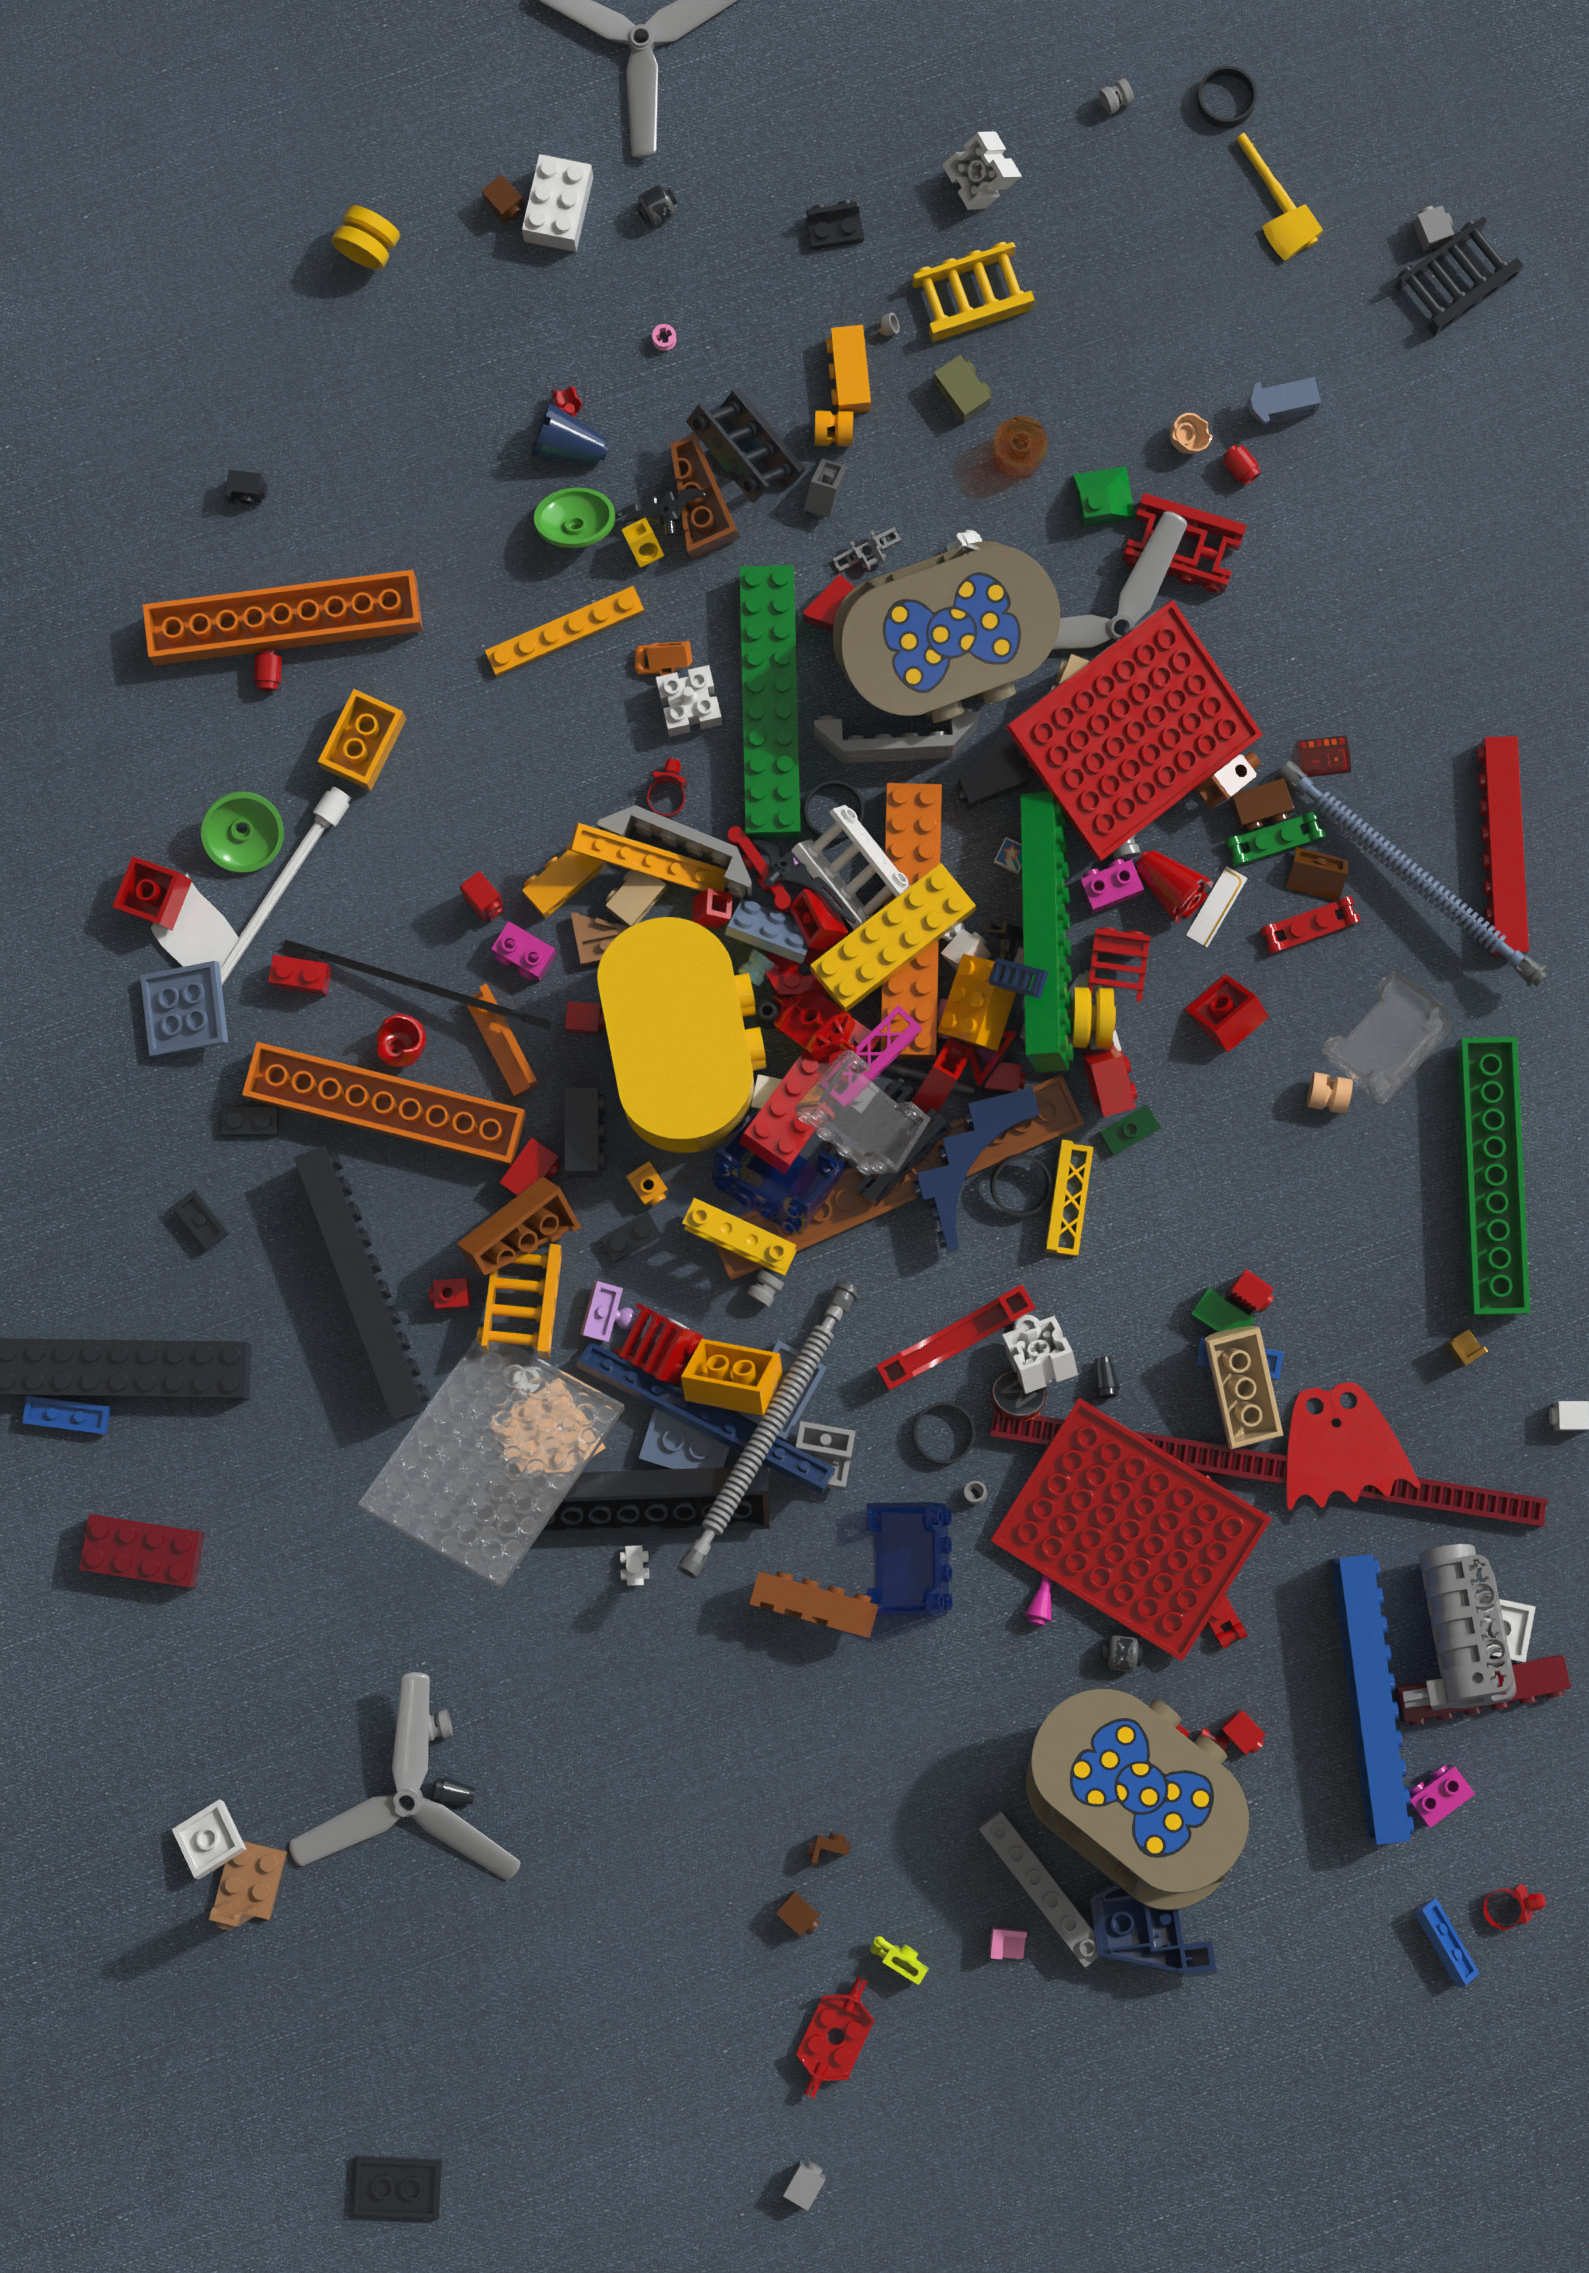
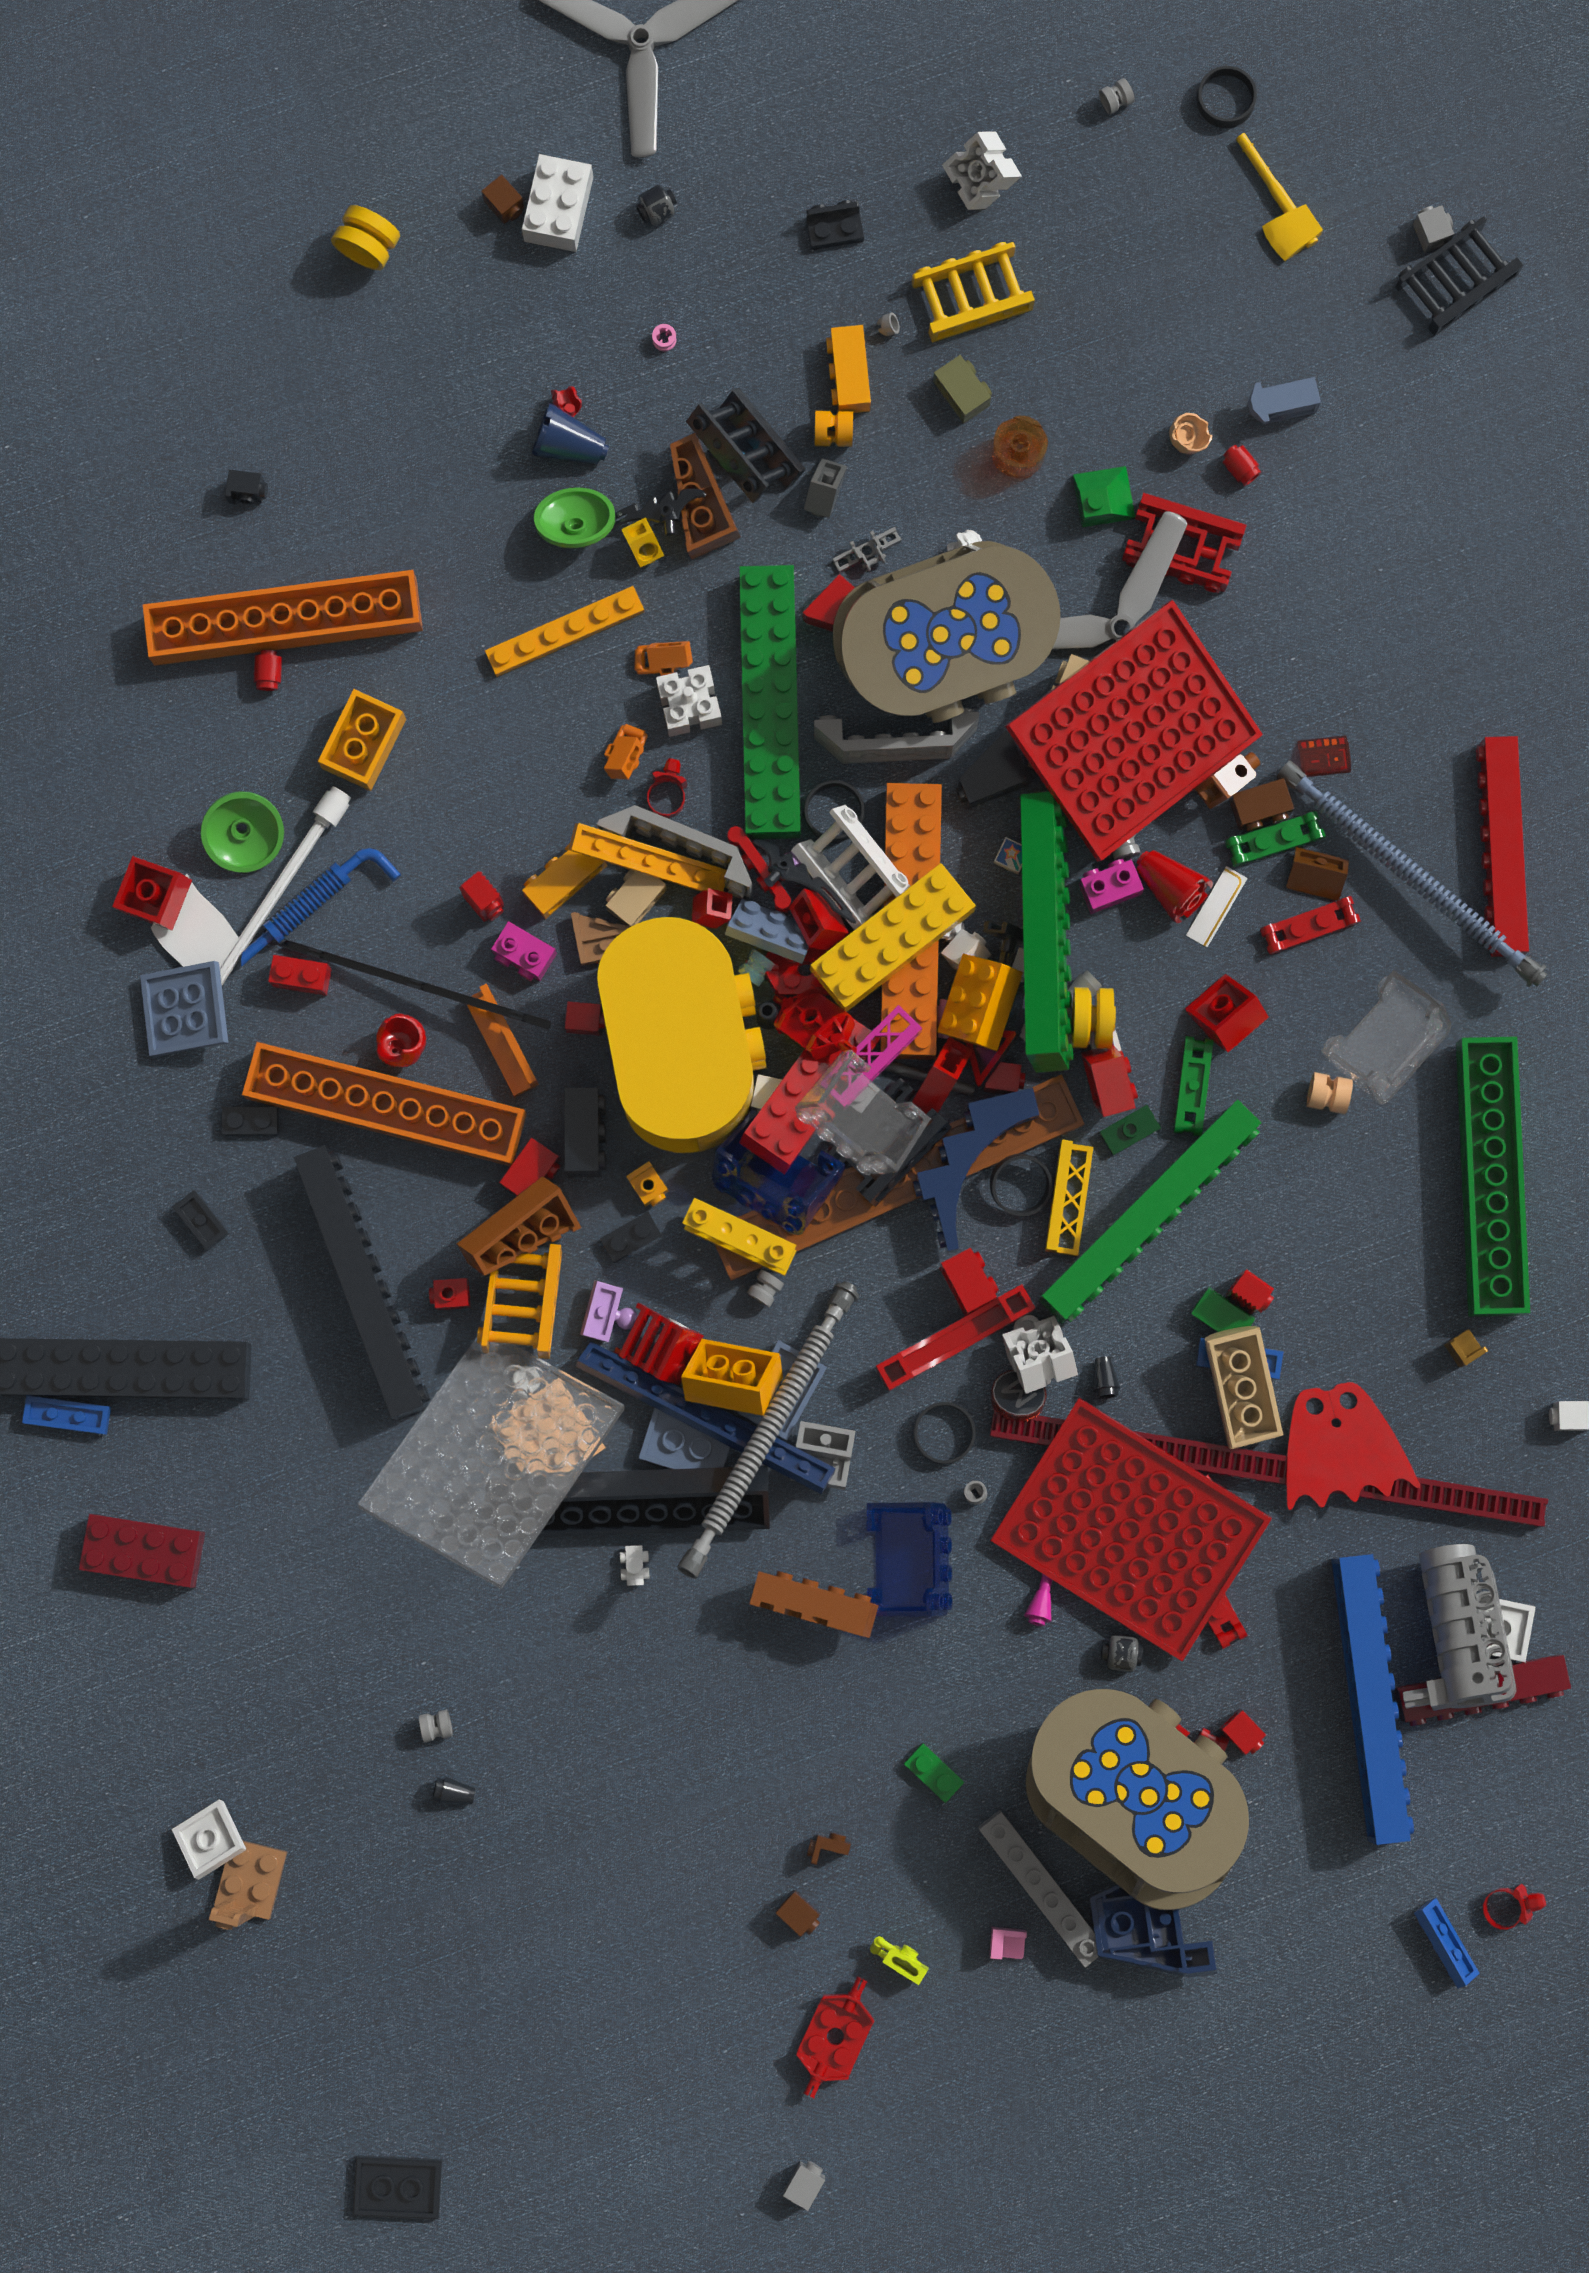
light grey piece [289,1672,520,1880] -> none
dark blue slope [989,958,1048,999] -> none
red plate [1087,927,1151,1002] -> none
dark pink brick [1409,1764,1475,1828] -> none
none -> blue piece [241,848,401,967]
none -> orange piece [604,724,648,780]
none -> green plate [904,1743,964,1803]
none -> red brick [939,1248,999,1317]
none -> green brick [1038,1099,1262,1323]
none -> green plate [1173,1036,1213,1136]

